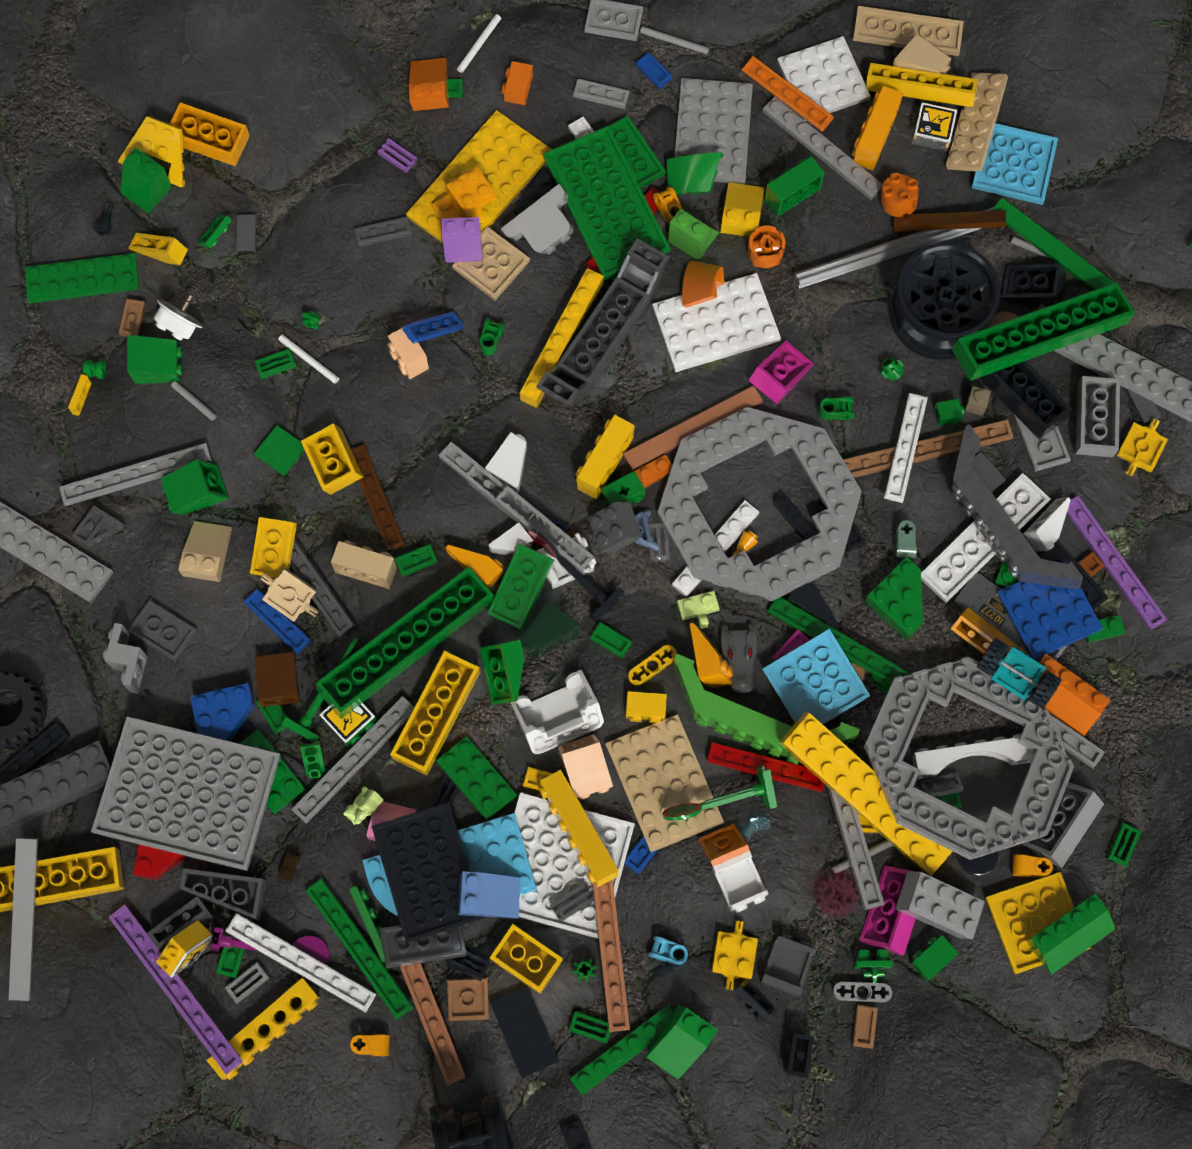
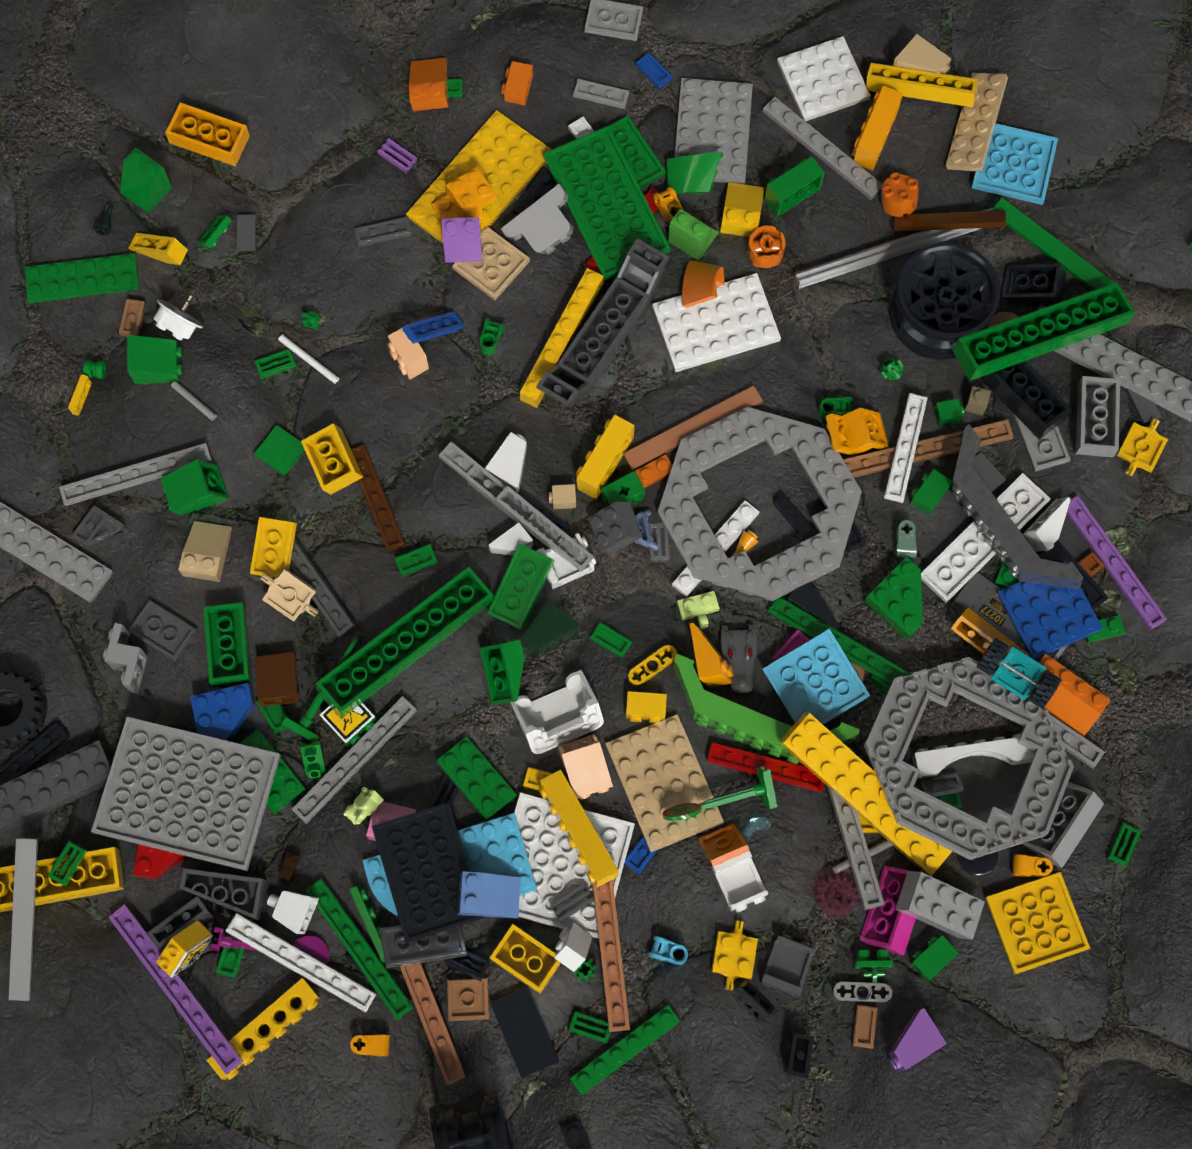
yellow wing [118,116,185,188] -> none
light grey tile [225,962,270,1004] -> none
blue tile [243,588,311,655] -> none
tan brick [331,541,397,589] -> none
yellow brick [390,651,480,776] -> none
light orange slope [445,545,504,589] -> none
white piece [457,14,501,73] -> none
black piece [529,528,624,622] -> none
light grey piece [640,26,709,54] -> none
green slope [645,1005,718,1079] -> none
orange plate [741,56,834,132] -> none
dark pink slope [749,341,814,404] -> none
tan plate [853,6,964,56] -> none
piece [912,103,957,151] -> none
light grey bar [1011,237,1051,260] -> none
green slope [1026,893,1115,975] -> none
none -> green tile [47,841,87,886]
none -> green brick [203,602,252,688]
none -> white torso [267,891,319,934]
none -> tan brick [549,484,576,509]
none -> white brick [555,923,593,972]
none -> light orange bracket [826,407,889,456]
none -> medium lavender slope [888,1008,947,1072]
none -> green brick [910,469,953,516]

